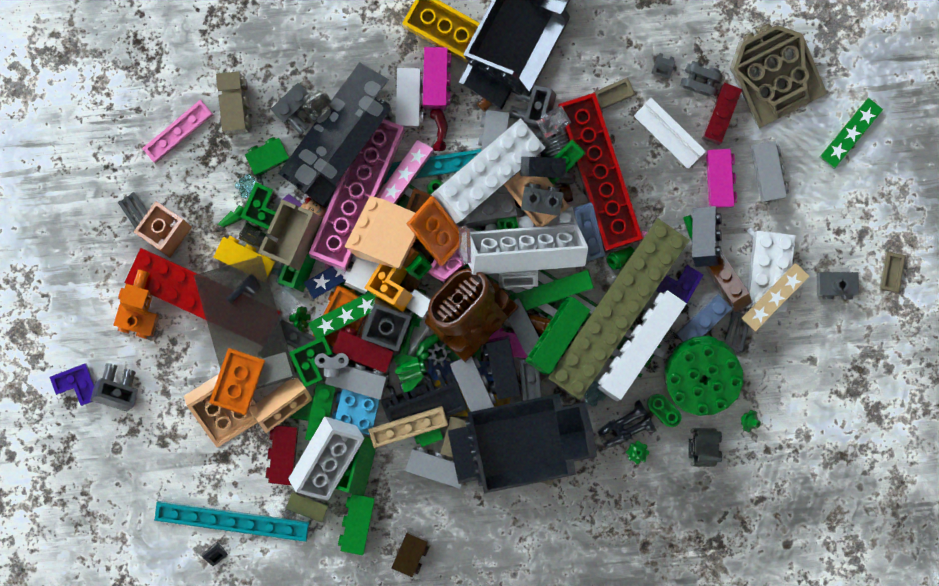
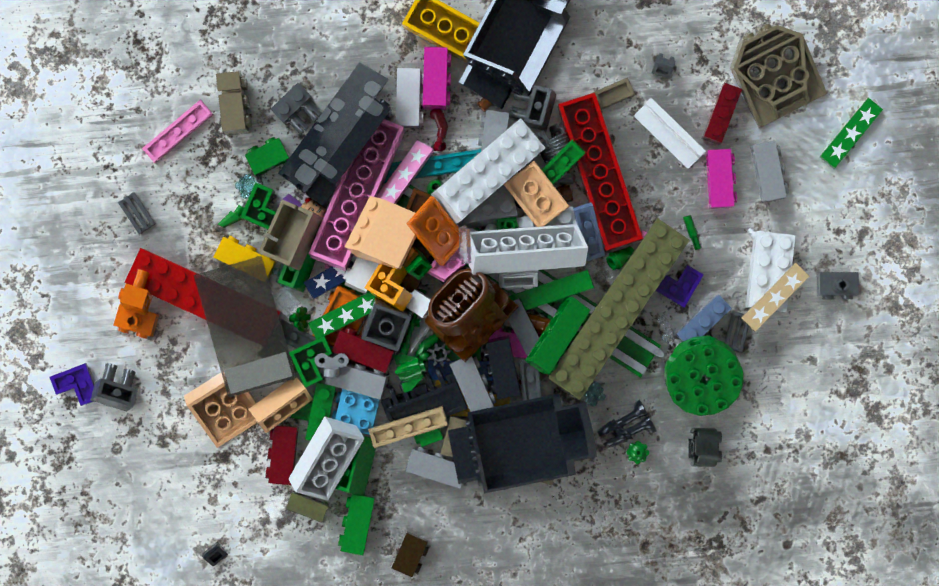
nougat slope [133,201,192,258] -> none
teal tile [154,501,310,542] -> none
orange tile [209,348,266,415] -> none
black bar [225,274,260,304] -> none
clear smoke piece [238,222,267,248] -> none
clear smoke head [302,89,332,118] -> none
black brick [520,157,566,178] -> none
dark grey brick [521,183,563,216] -> none
clear brick [536,106,571,138] -> none
white brick [597,290,687,402] -> none
green brick [647,394,682,427] -> none
dark grey brick [680,61,723,98] -> none
brick [692,206,722,267] -> none
brick [706,253,752,312] -> none
green plant [741,410,761,432] -> none
dark tan tile [879,252,906,293] -> none

